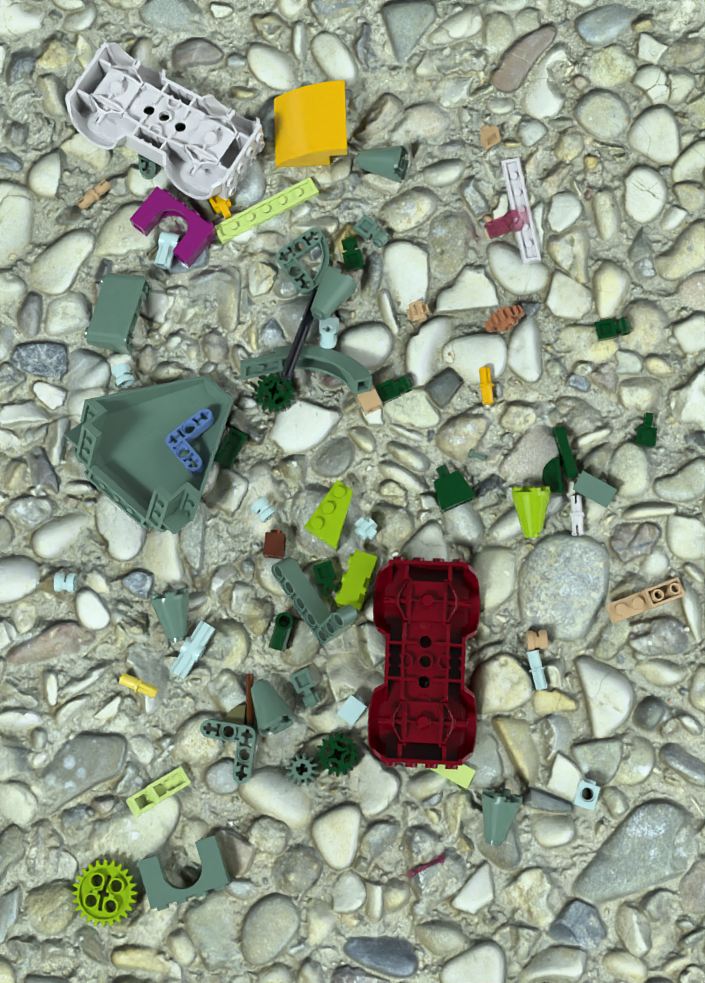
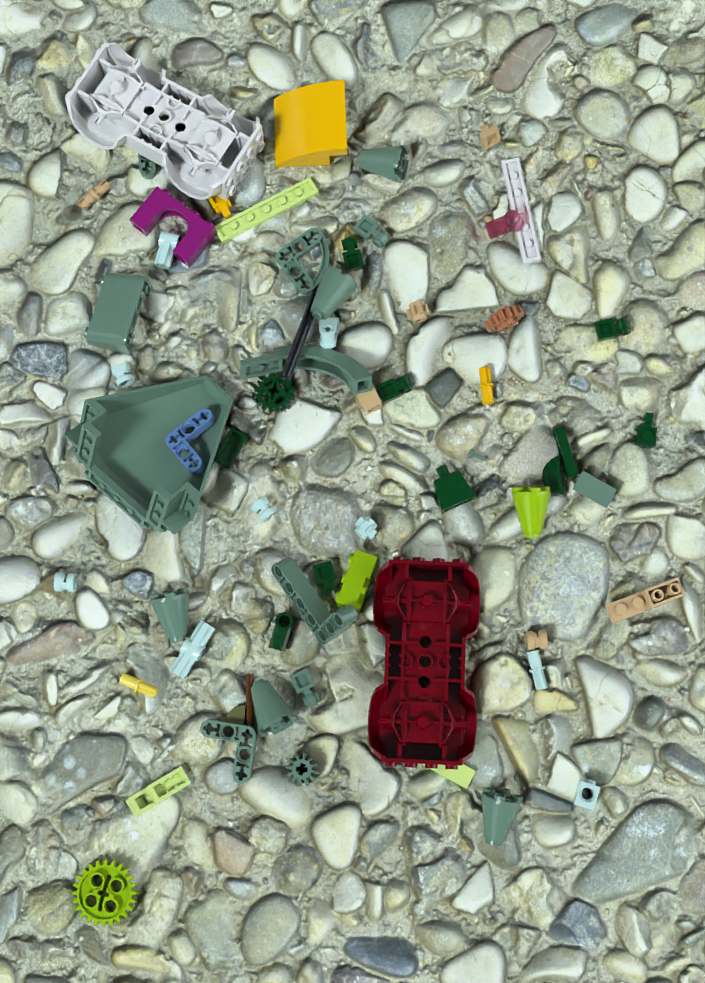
sand green arch [137,835,231,911] -> none
copper brick [263,529,286,559] -> none
lime wedge [304,480,354,552] -> none
dark green gear [316,733,359,777] -> none
light aqua brick [337,695,367,726] -> none
clear pink hinge [407,855,445,879] -> none
white pin [569,495,585,536] -> none

